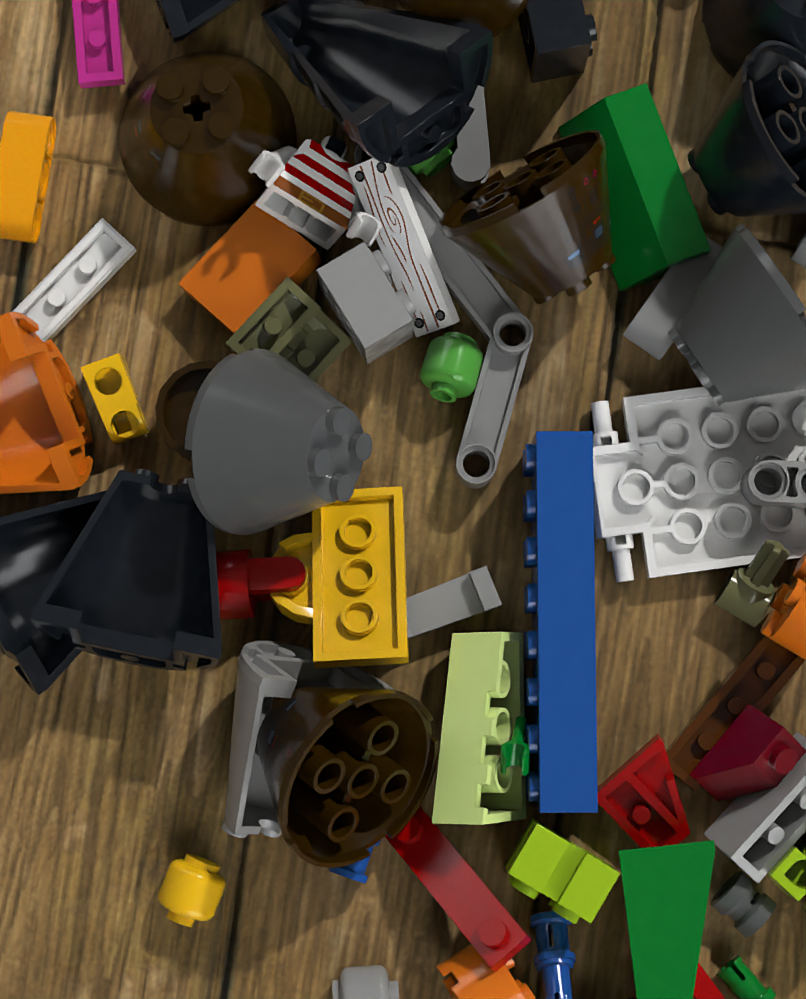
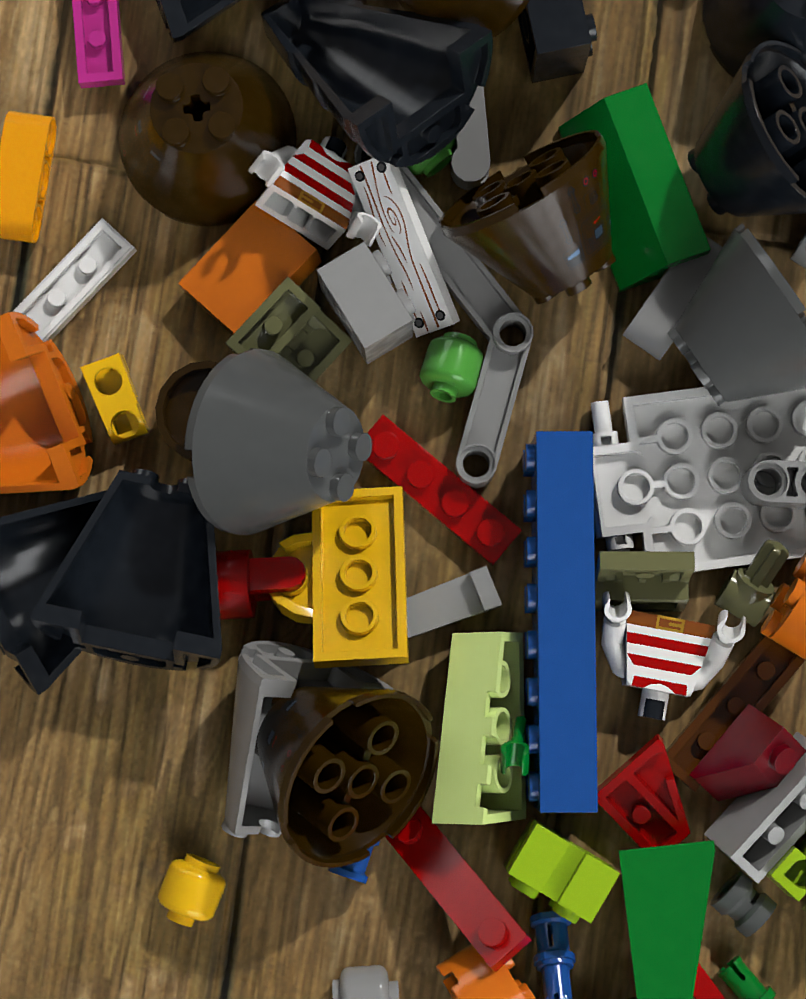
none -> red plate [366,415,522,566]
none -> olive slope [595,551,695,612]
none -> torso [601,591,746,721]

